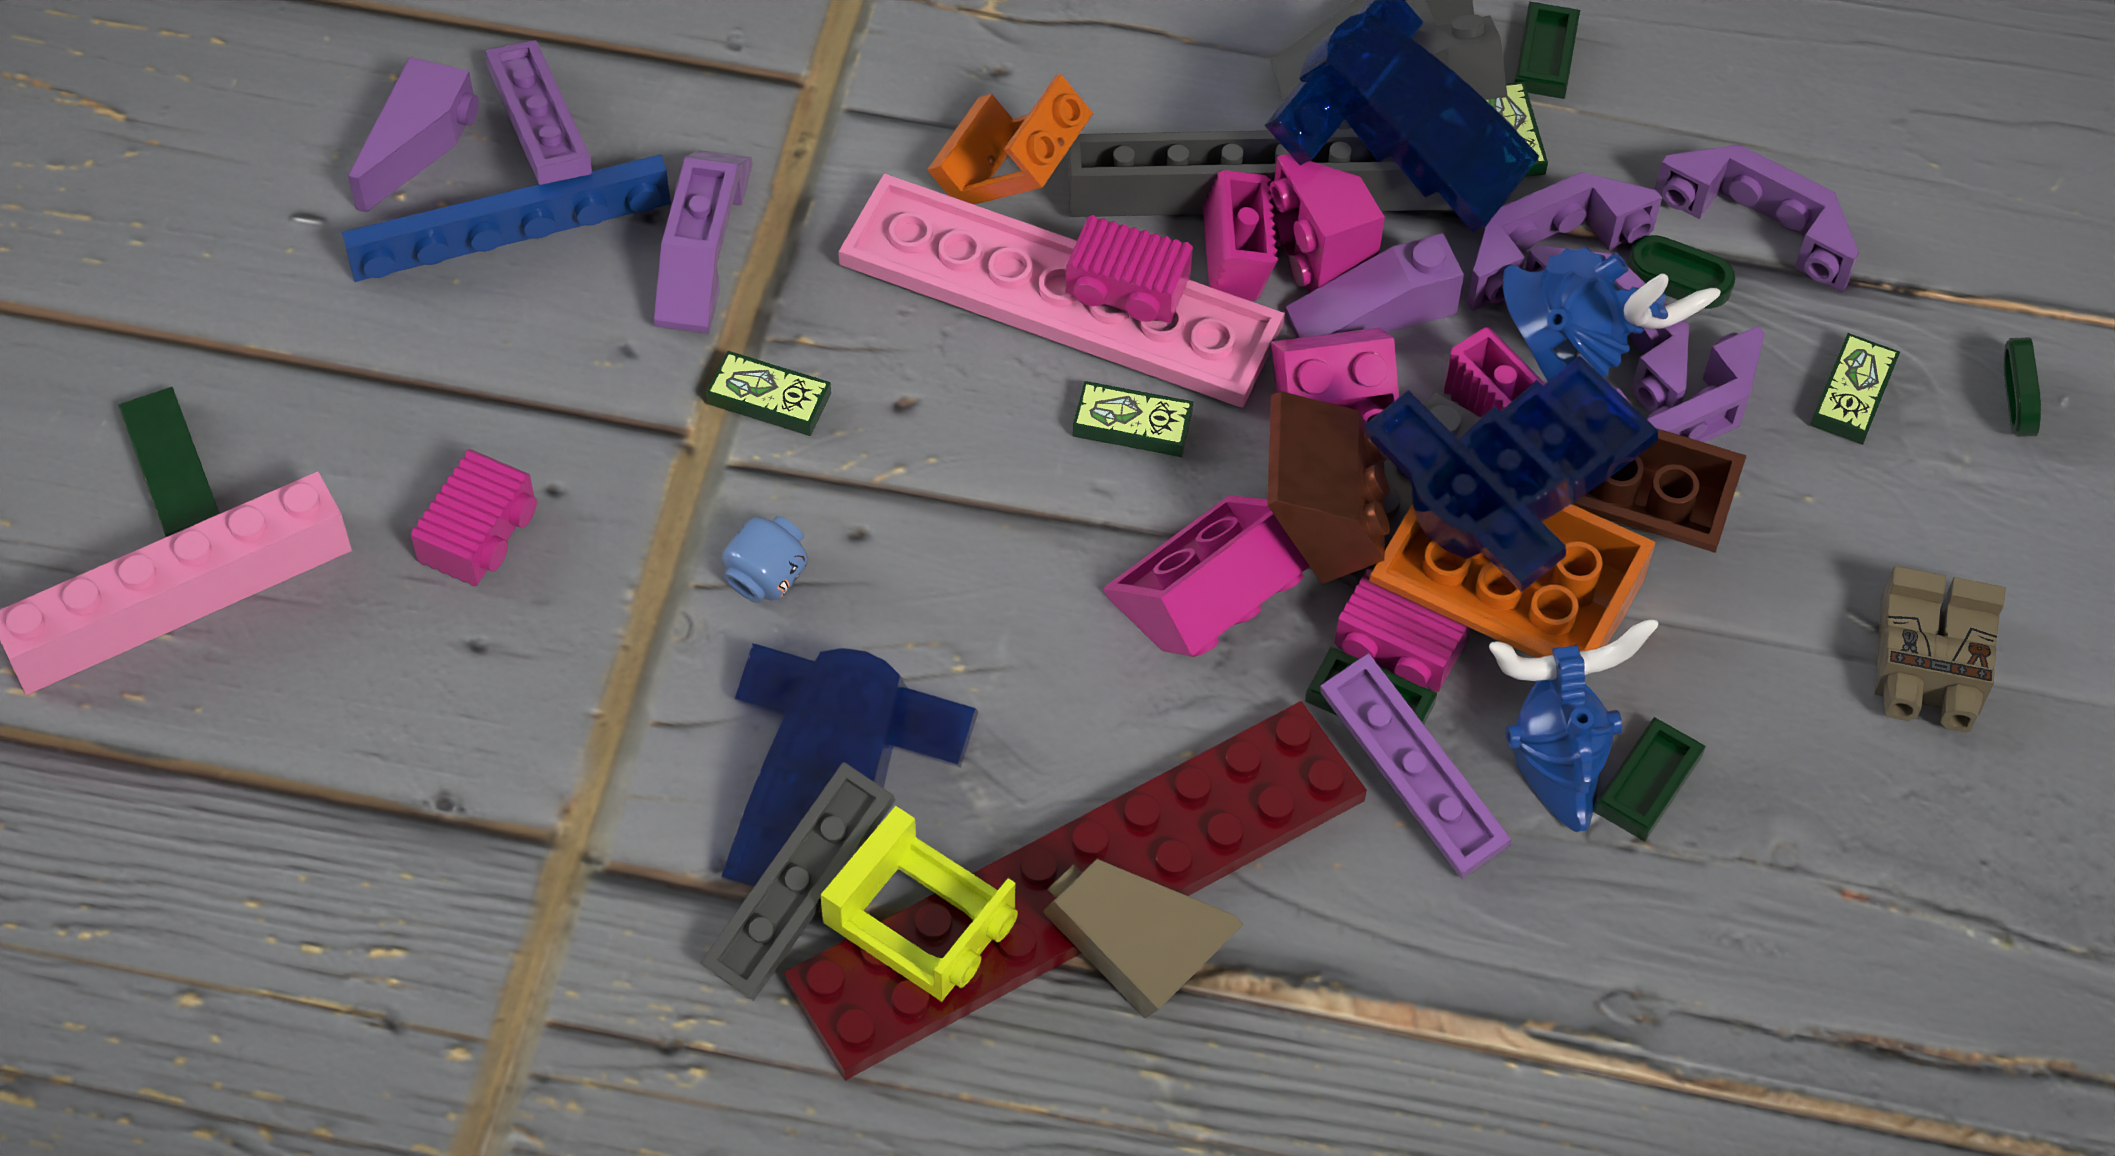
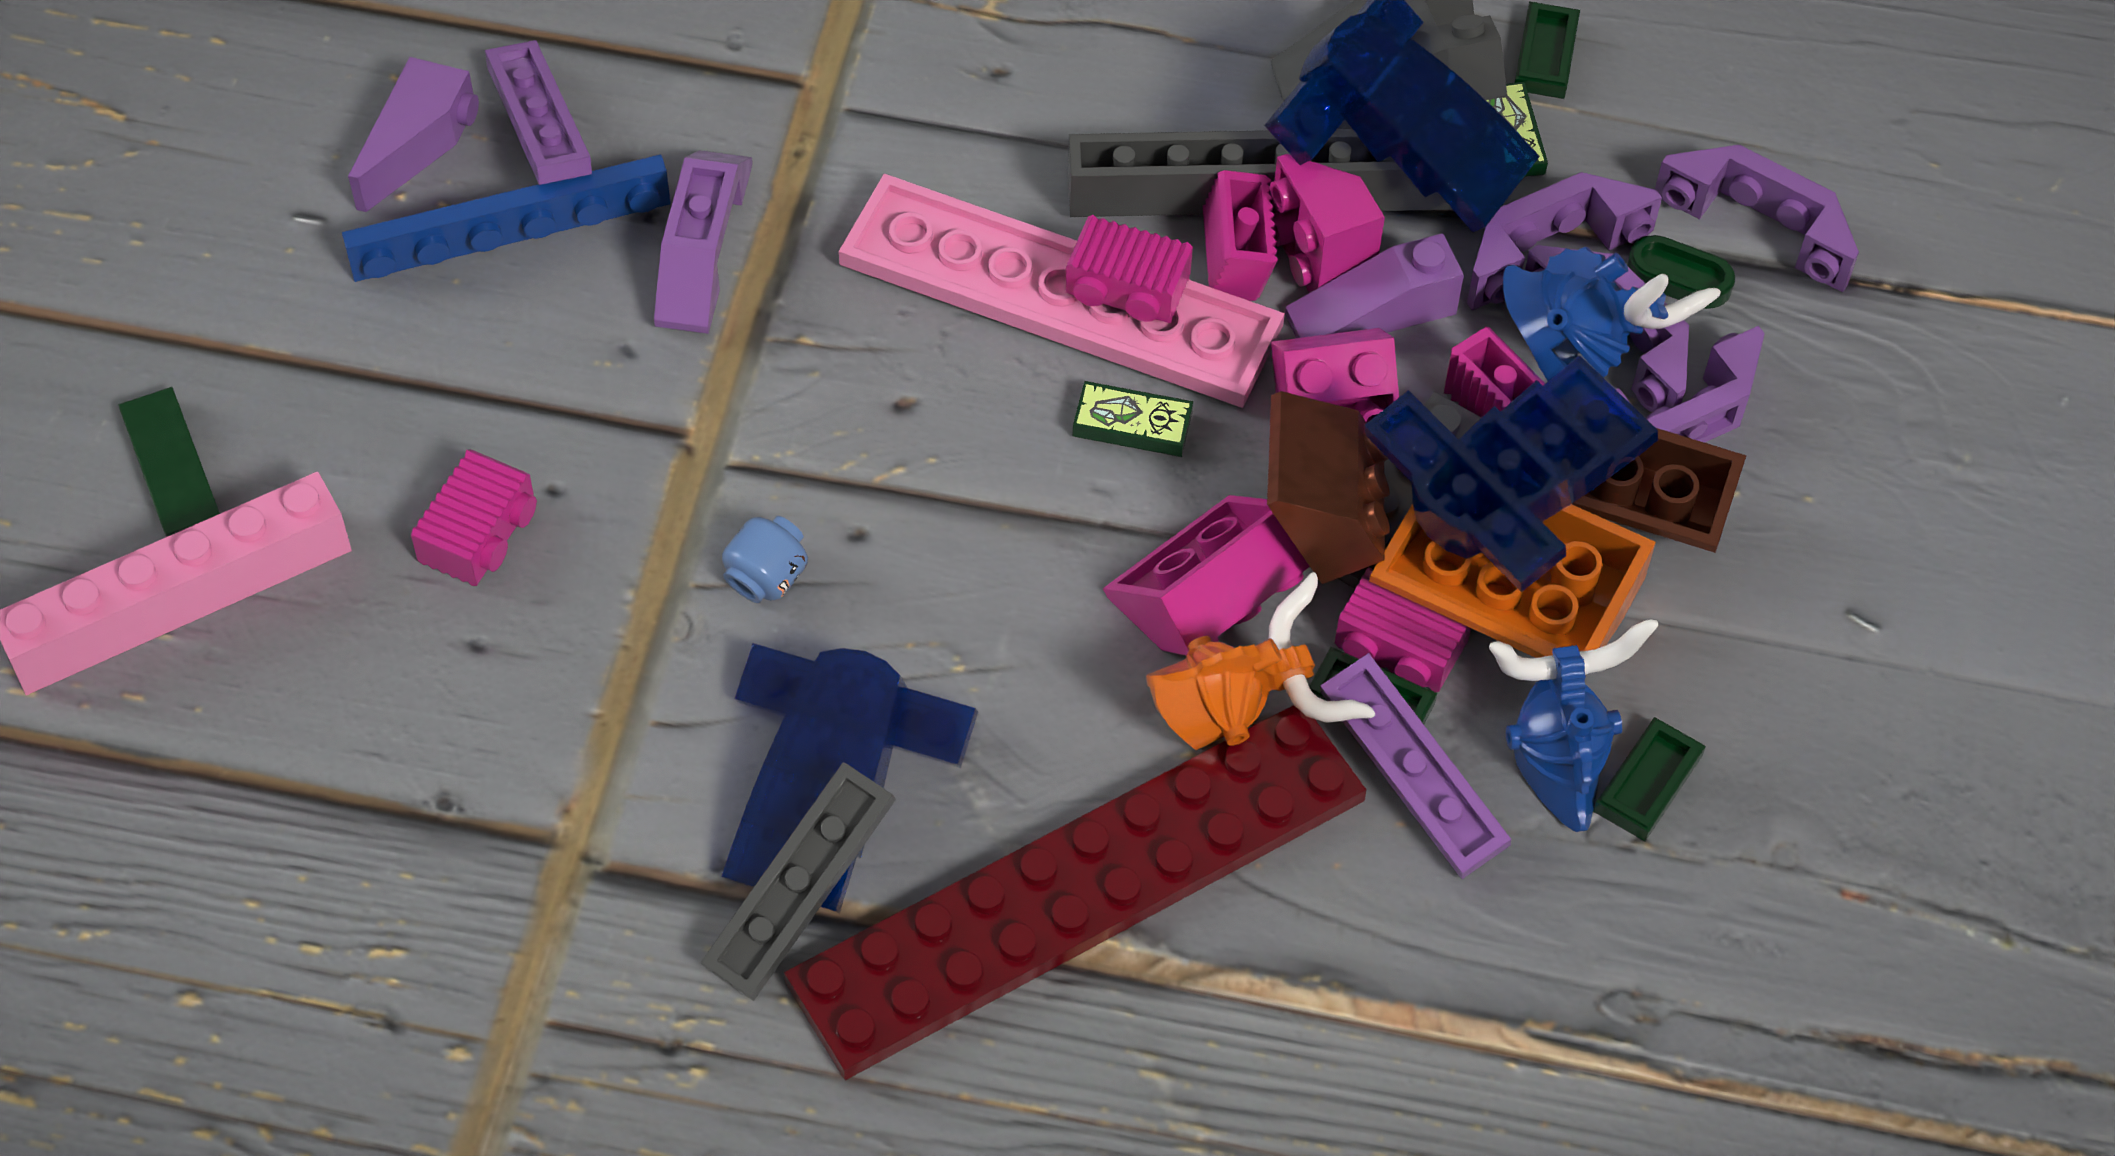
tile [706,351,831,436] -> none
neon yellow panel [821,806,1018,1002] -> none
orange panel [927,74,1093,205] -> none
dark tan slope [1042,859,1244,1018] -> none
tile [1810,333,1900,445] -> none
dark tan hips [1874,565,2006,733] -> none
dark green tile [2004,337,2041,437] -> none
none -> orange helmet [1146,572,1375,750]

